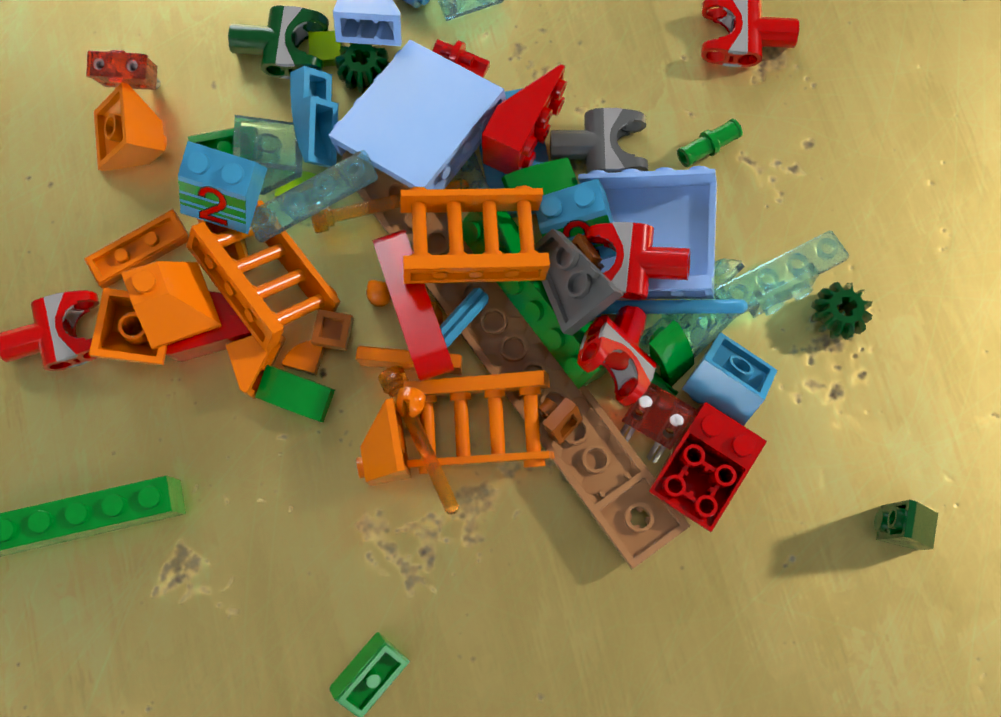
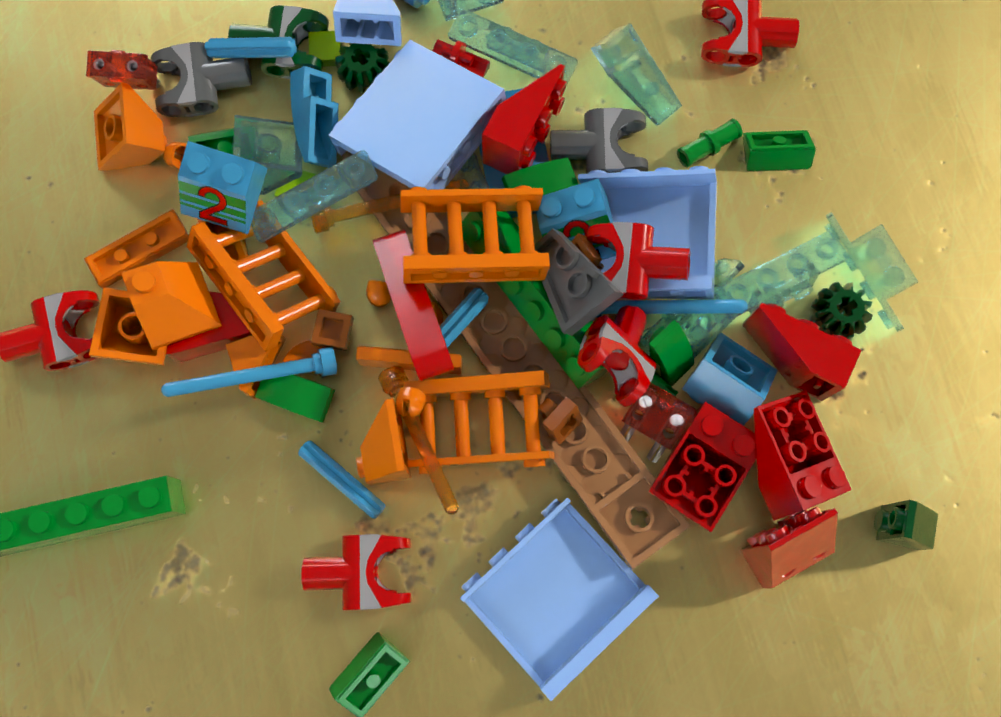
none -> dark grey connector [151,42,252,117]
none -> dark azure piece [161,347,337,397]
none -> orange hinge [163,142,187,169]
none -> dark azure axle [204,37,297,58]
none -> dark azure axle [298,440,386,519]
none -> red connector [301,534,411,610]
none -> clear light blue bracket [448,9,578,84]
none -> light blue panel [460,497,659,701]
none -> clear light blue slope [590,23,682,125]
none -> red slope [740,506,838,589]
none -> green slope [743,130,816,171]
none -> red slope [743,302,862,401]
none -> red slope [754,390,852,521]
none -> clear light blue bracket [824,212,919,332]

